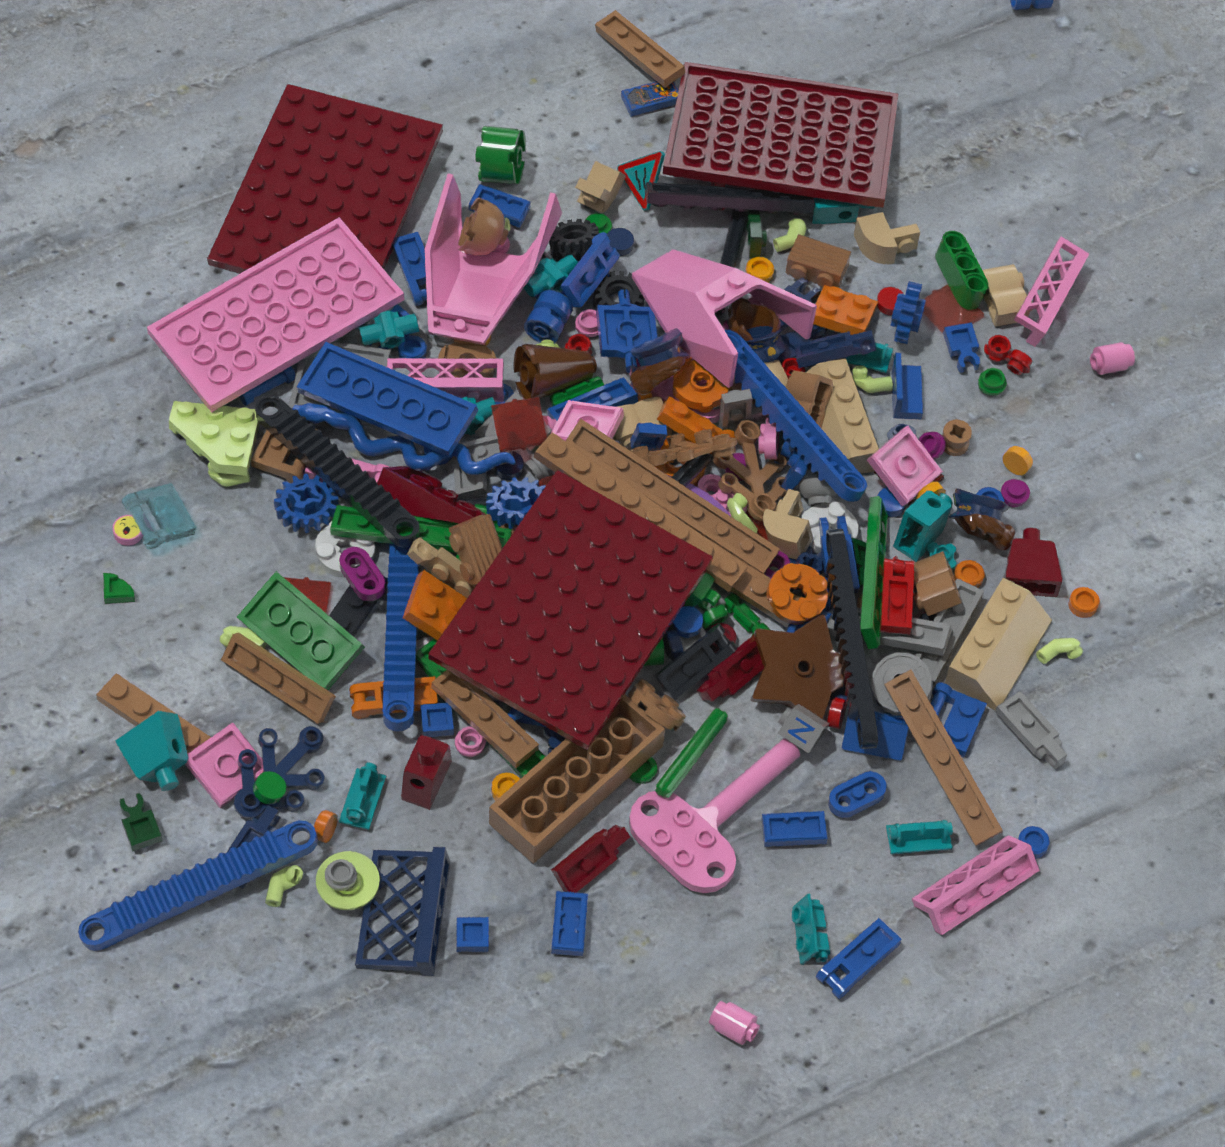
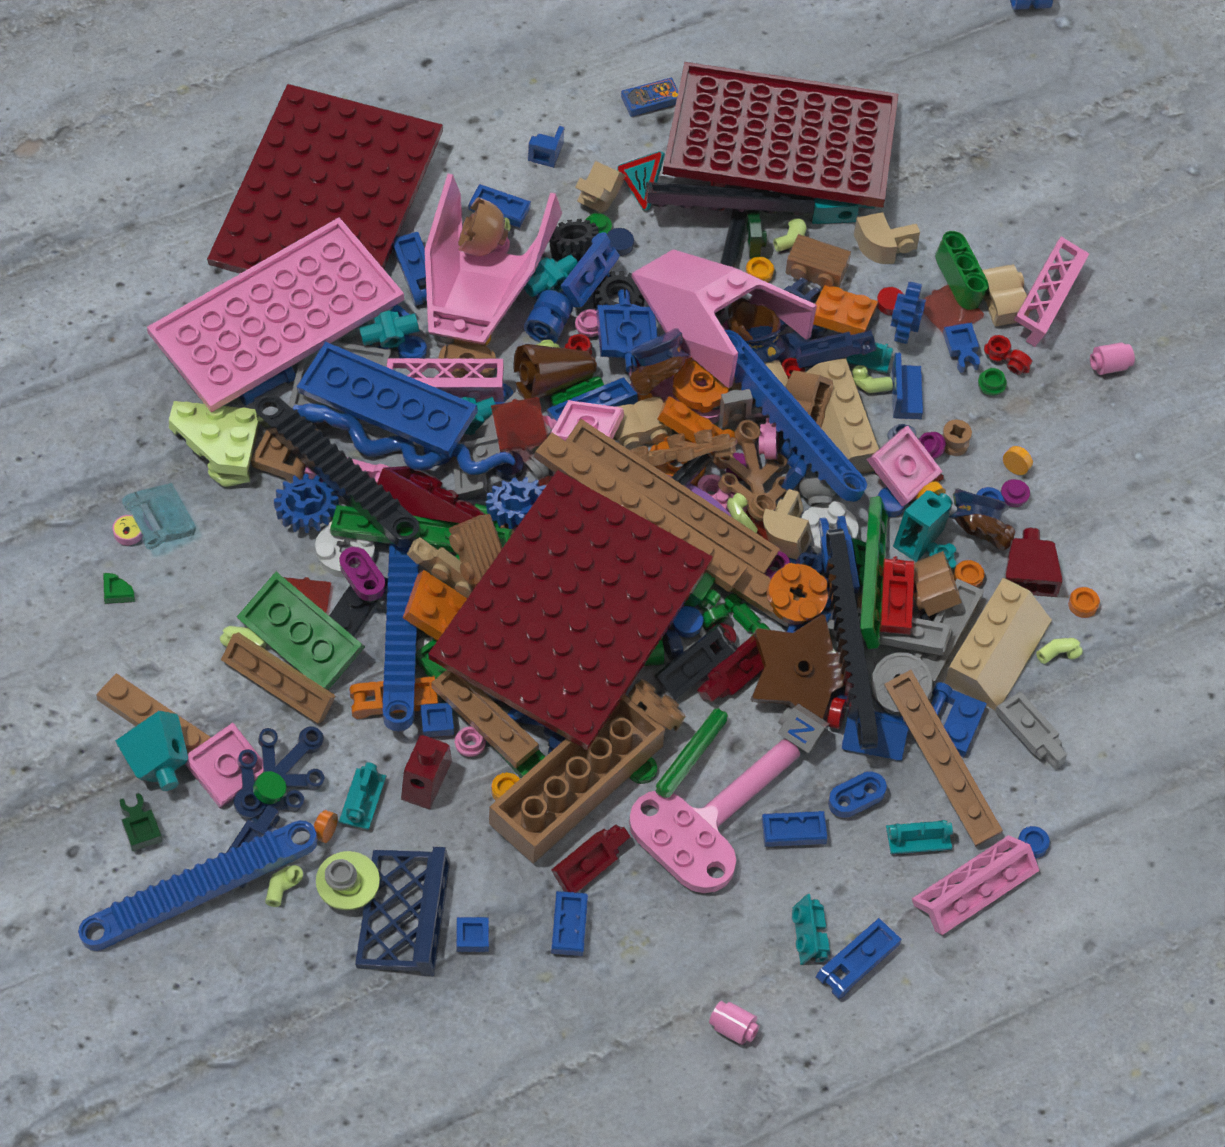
green brick [475,126,526,184] -> none
medium nougat plate [595,10,685,87] -> none
blue plate [630,423,668,451] -> none
none -> blue panel [528,126,565,168]

